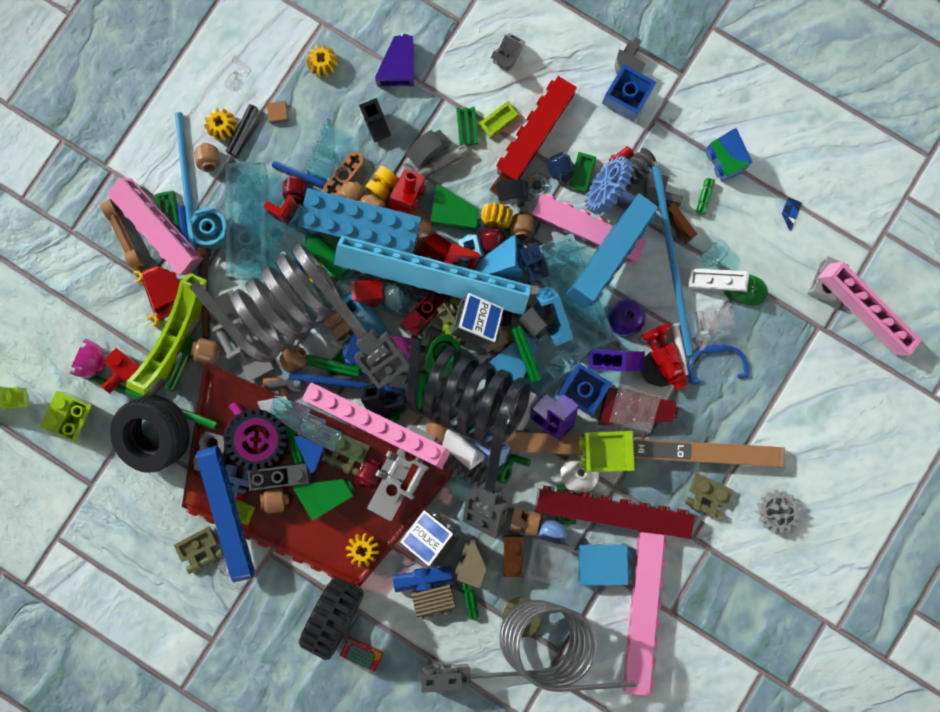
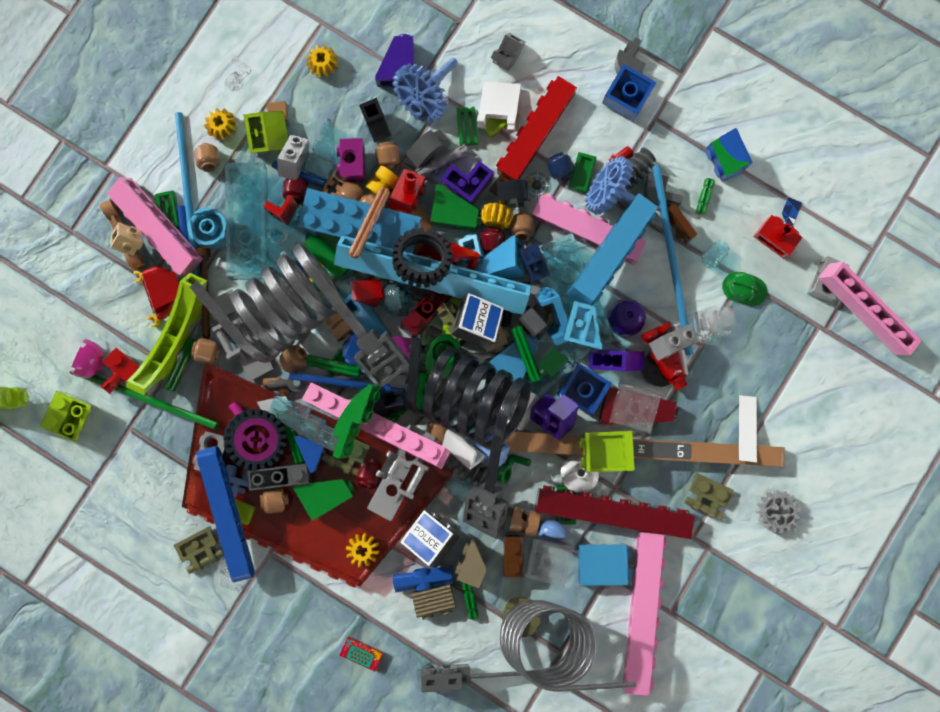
black tyre [110,395,190,473] -> none
black axle [226,104,258,157] -> none
black tyre [299,577,364,660] -> none
white tile [688,268,749,292] -> none
blue piece [688,344,749,384] -> none
none -> tan brick [110,222,143,256]
none -> lime slope [243,111,288,154]
none -> light grey brick [278,135,309,180]
none -> green slope [332,384,381,459]
none -> magenta brick [336,138,365,181]
none -> nougat axle [349,187,390,259]
none -> medium nougat head [375,142,401,169]
none -> medium blue gear [392,58,458,123]
none -> black tyre [392,228,452,288]
none -> dark purple brick [441,161,494,205]
none -> white flag [477,81,521,131]
none -> dark green brick [537,347,569,379]
none -> medium azure wing [564,301,602,349]
none -> light grey brick [649,324,699,361]
none -> white sticker [739,395,757,462]
none -> red brick [753,215,803,259]

